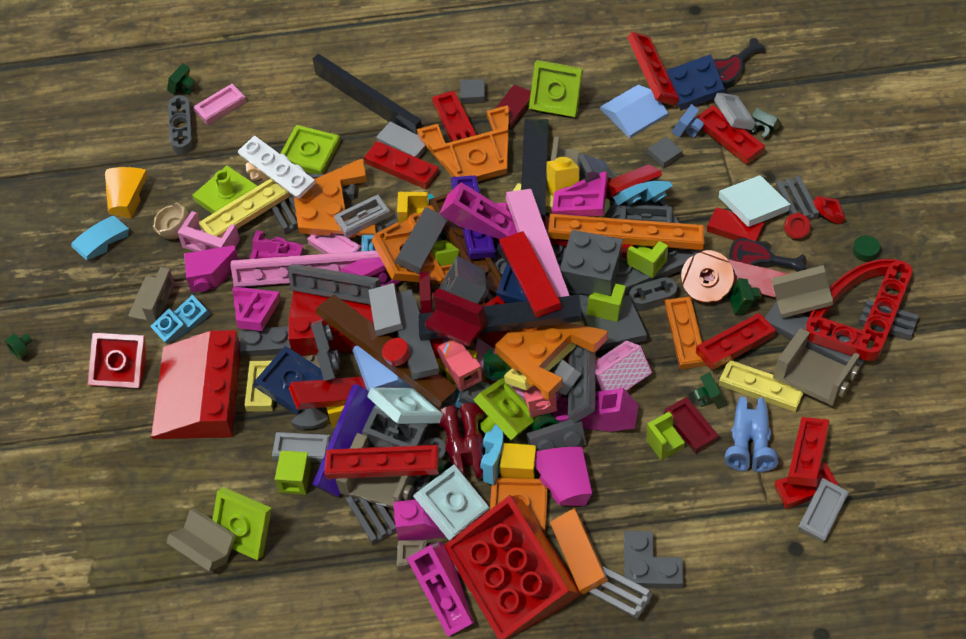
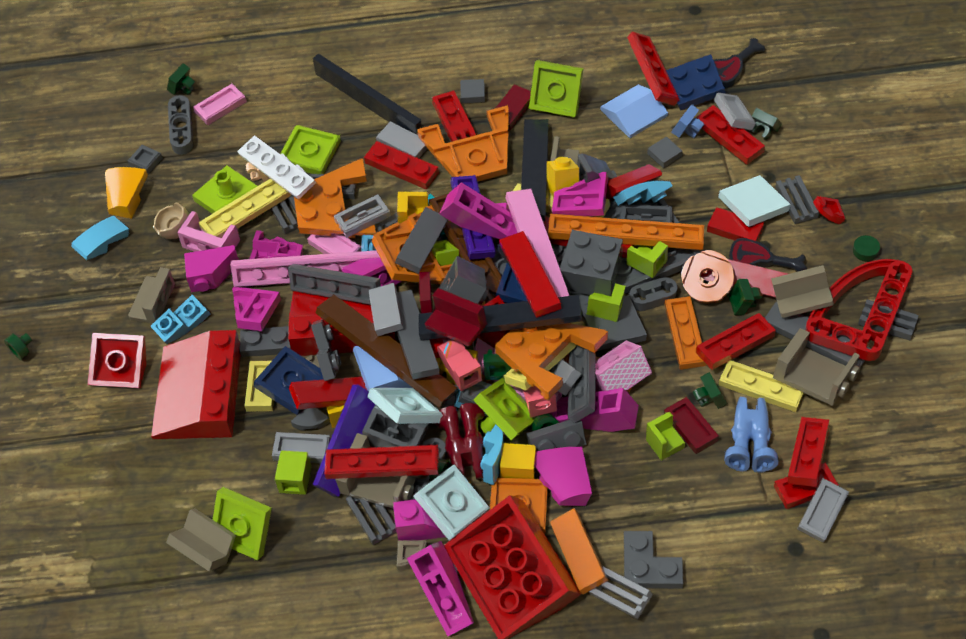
red tile [382,338,411,366] -> none
red tile [783,213,810,239] -> none
none -> dark grey tile [128,145,163,175]

